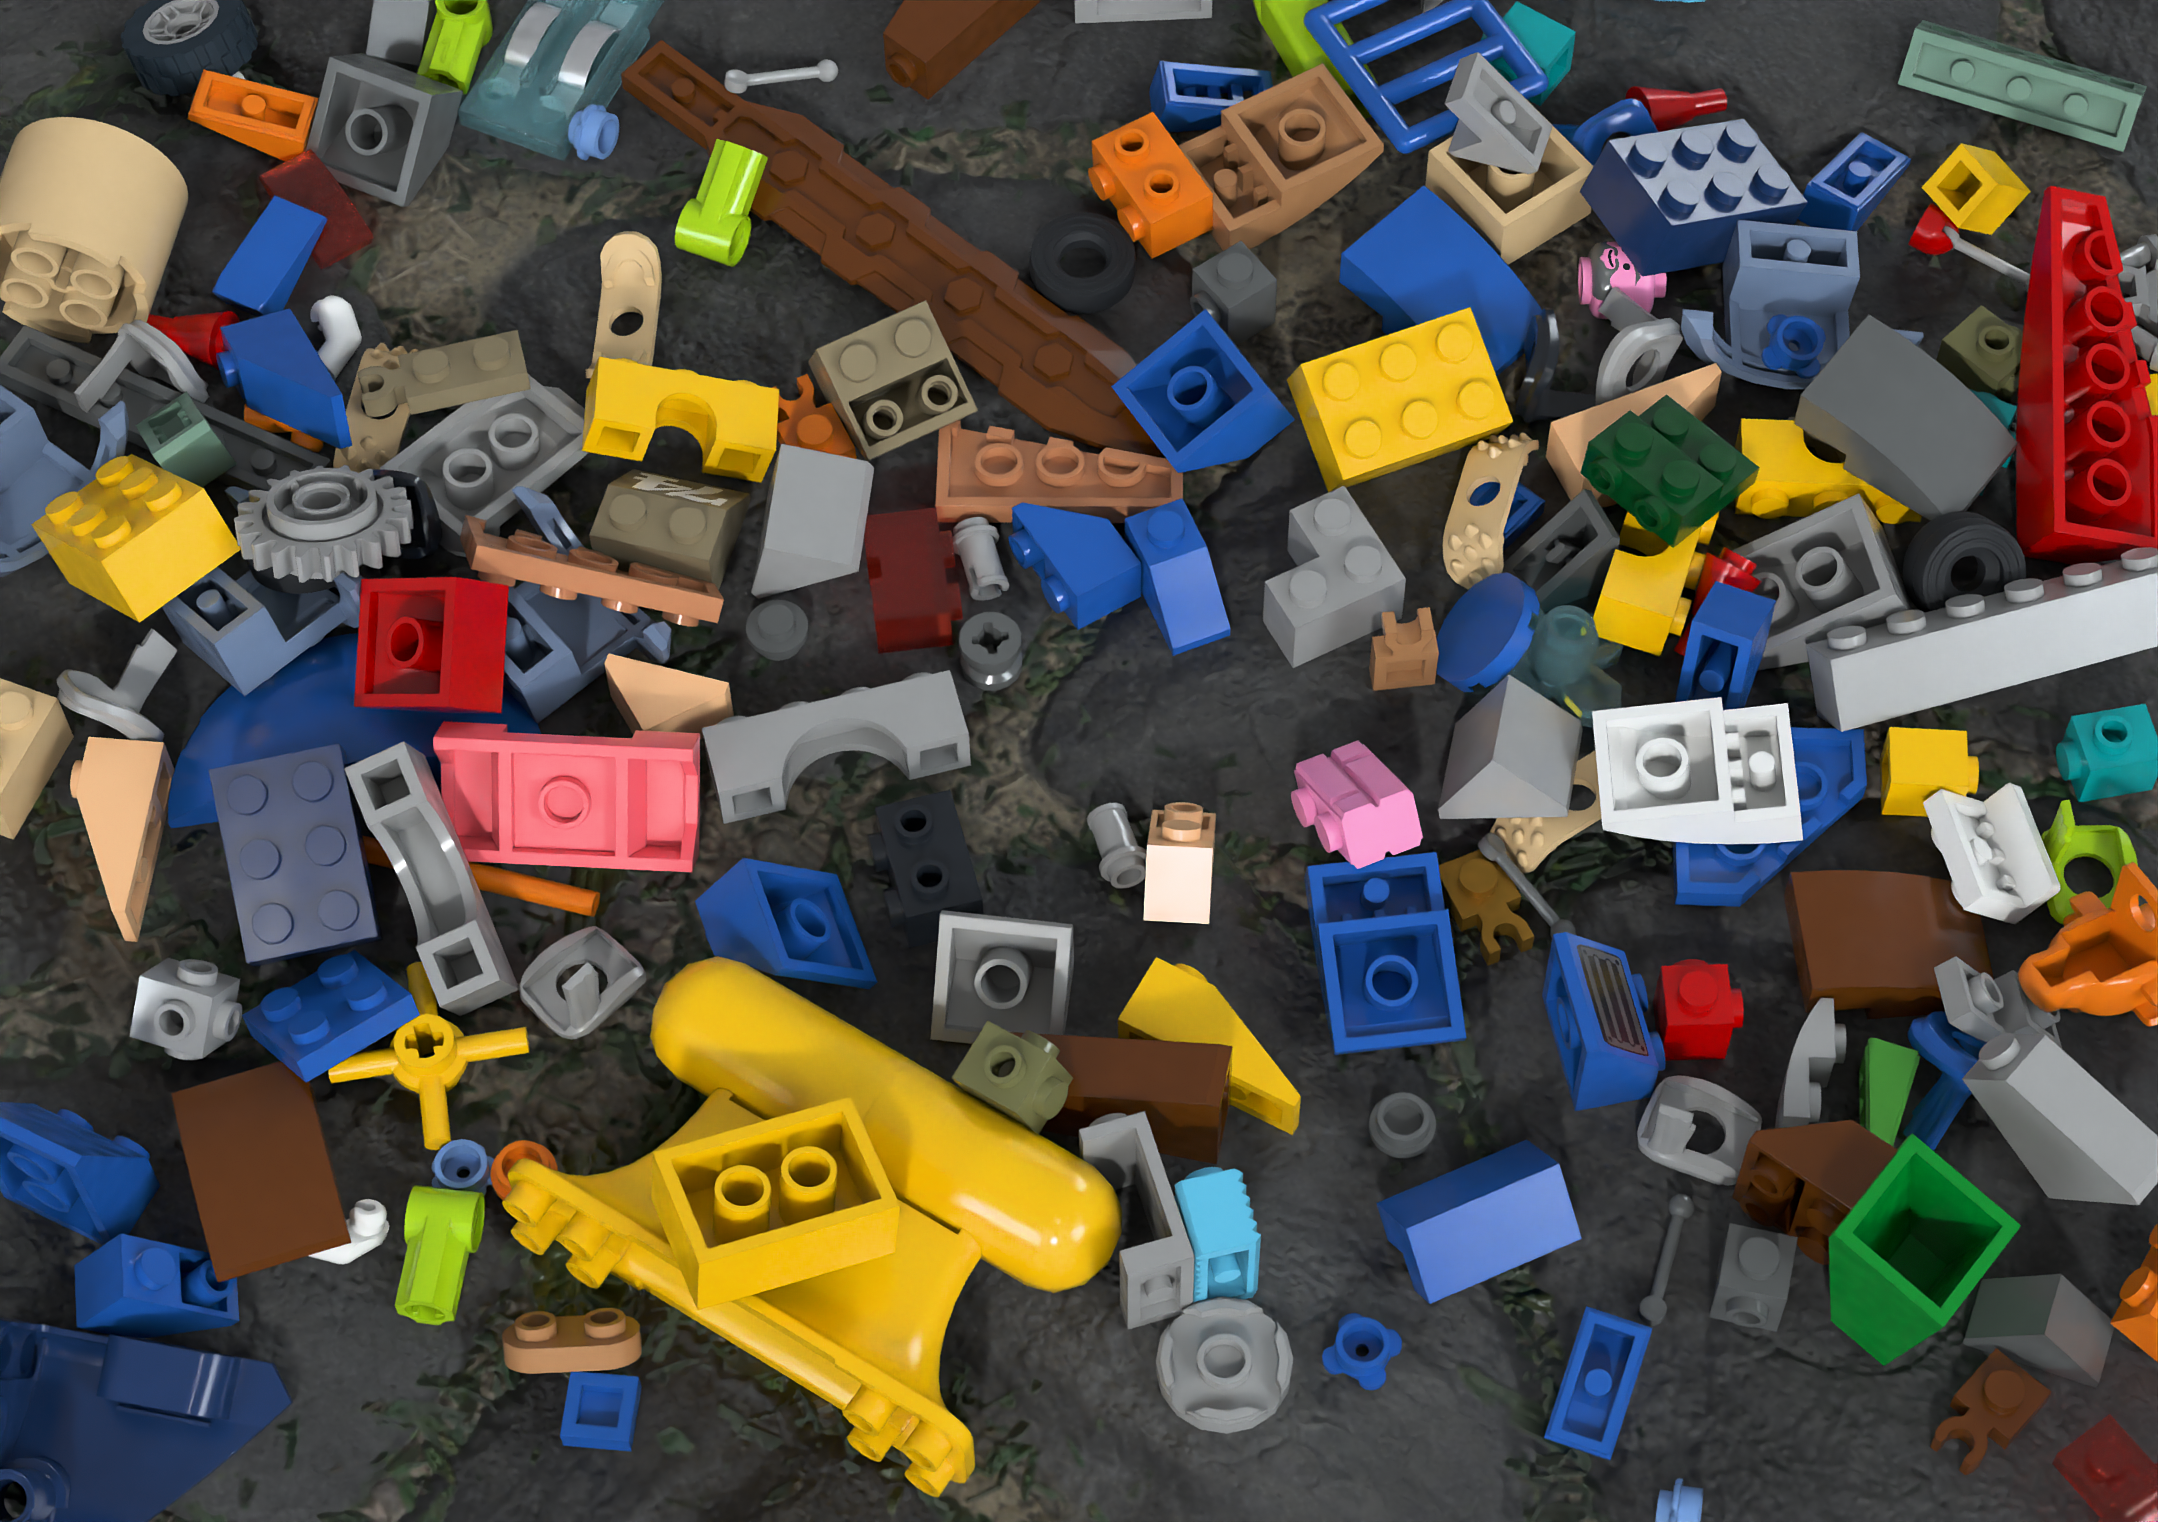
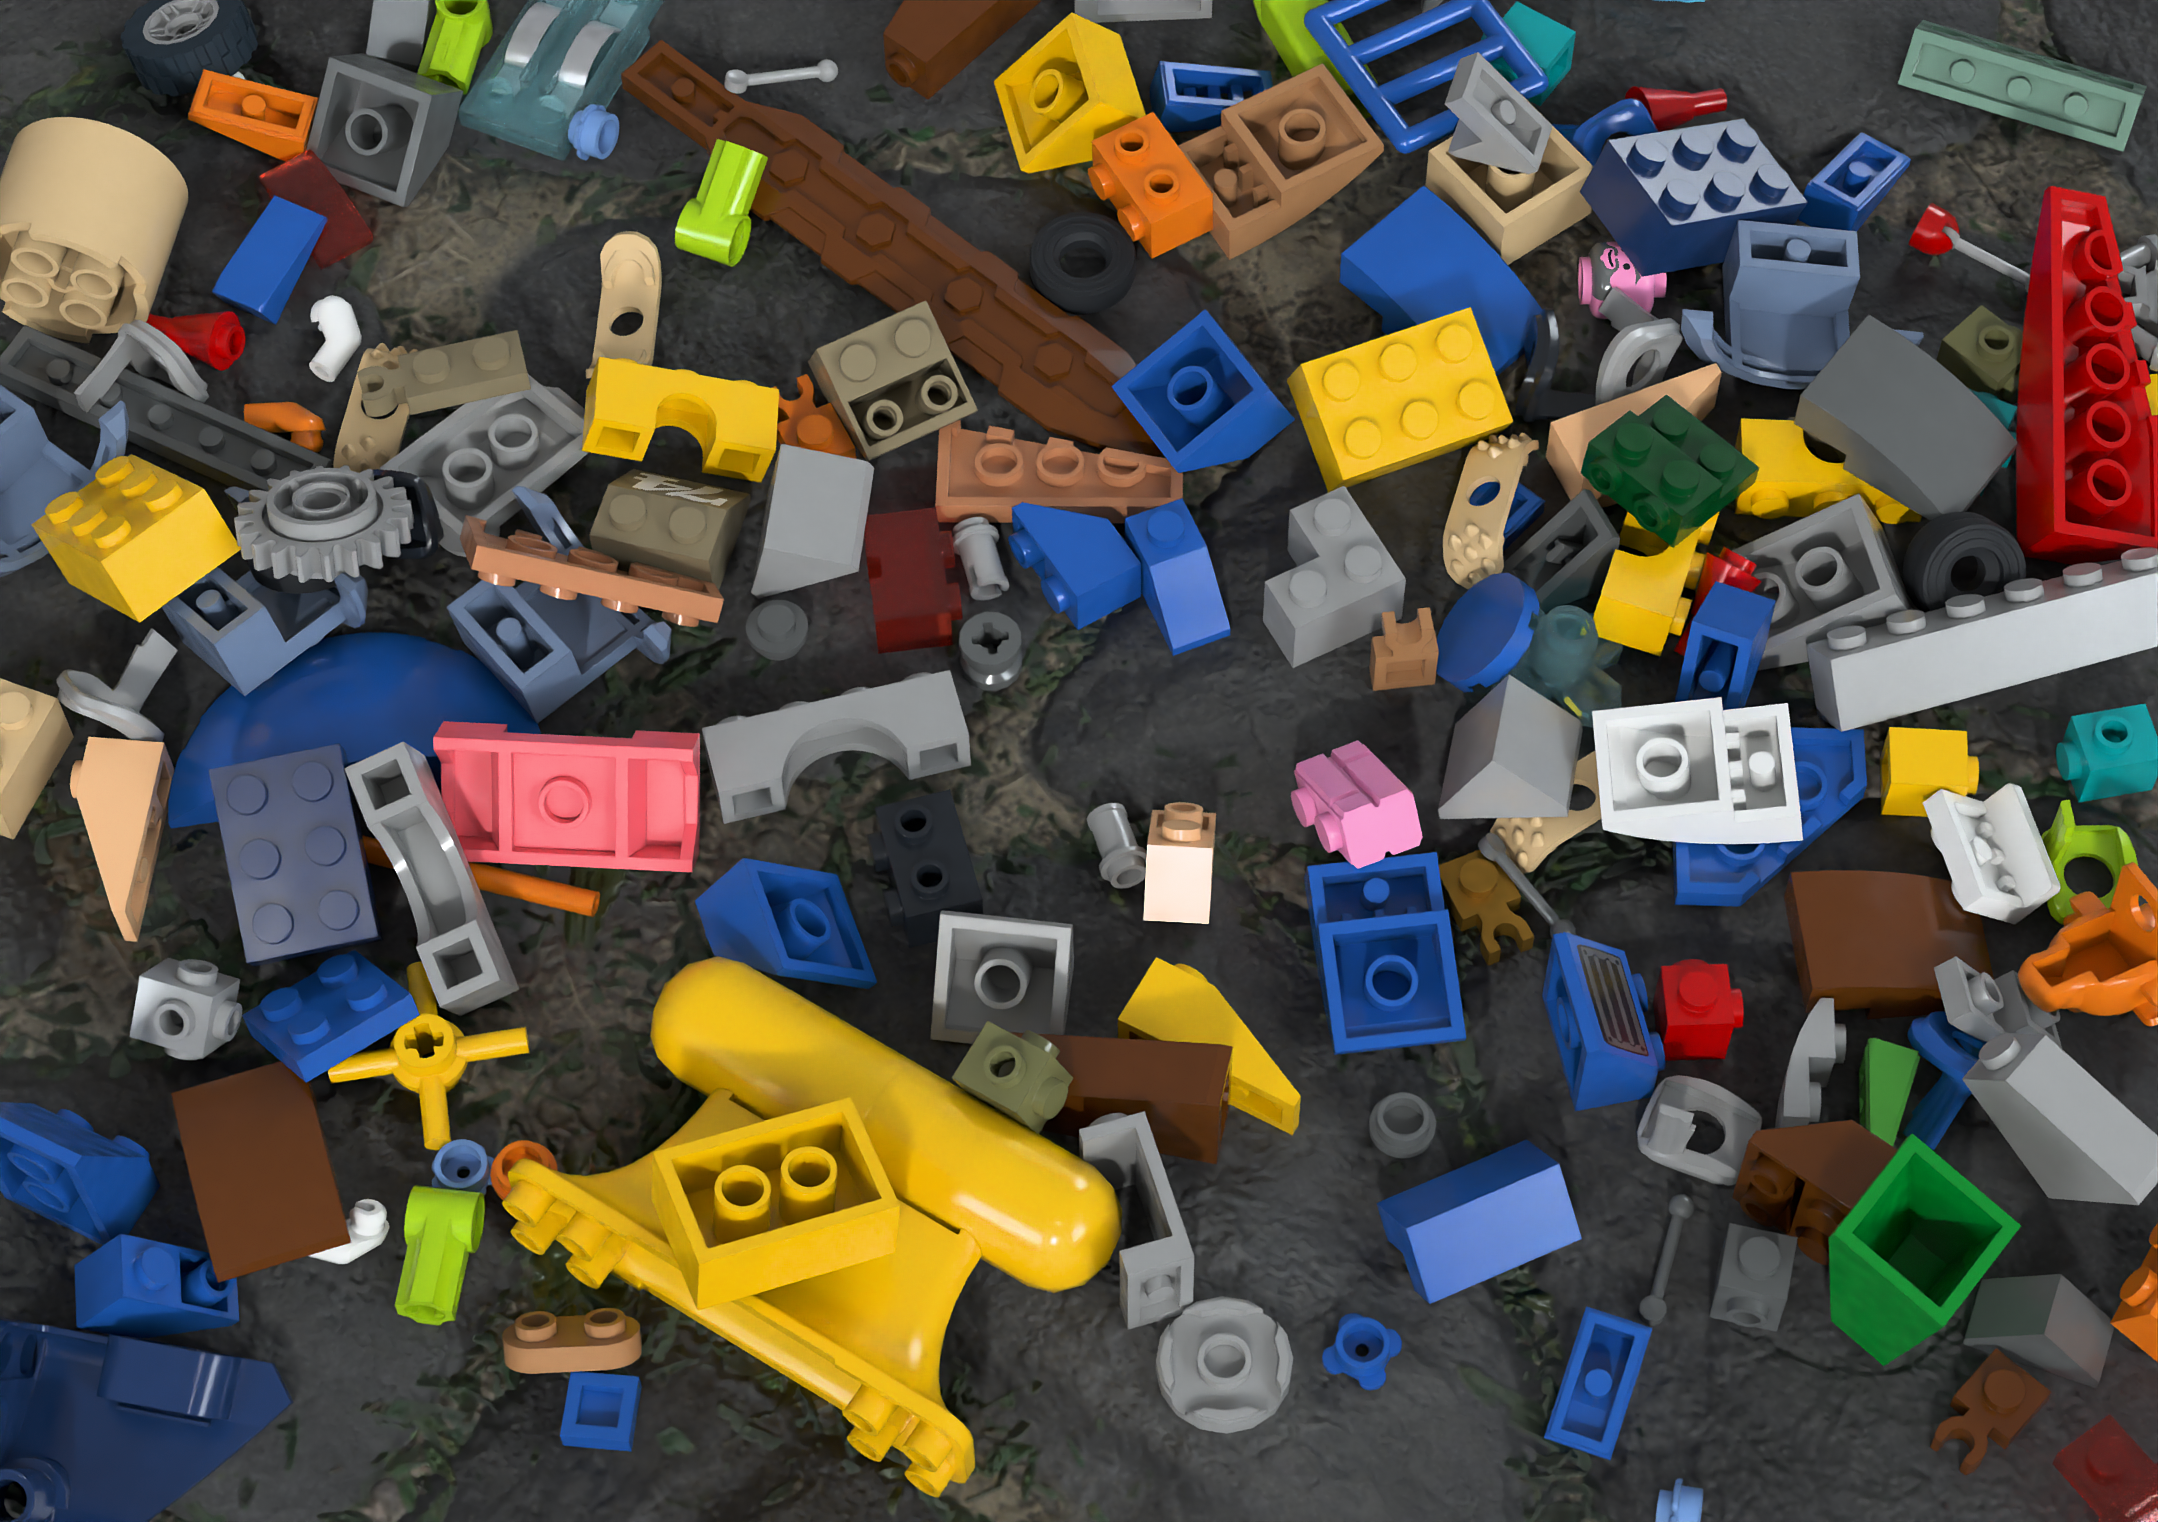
sand green slope [135,391,237,487] -> none
blue slope [216,308,352,449] -> none
red slope [354,577,509,713] -> none
light grey piece [519,926,646,1040] -> none
light nougat slope [604,653,734,739] -> none
medium azure brick [1174,1167,1261,1303] -> none
dark grey brick [1190,241,1277,346] -> none
blue plate [1761,314,1826,379] -> none
yellow brick [1922,143,2031,235] -> none
none -> yellow slope [994,12,1146,174]

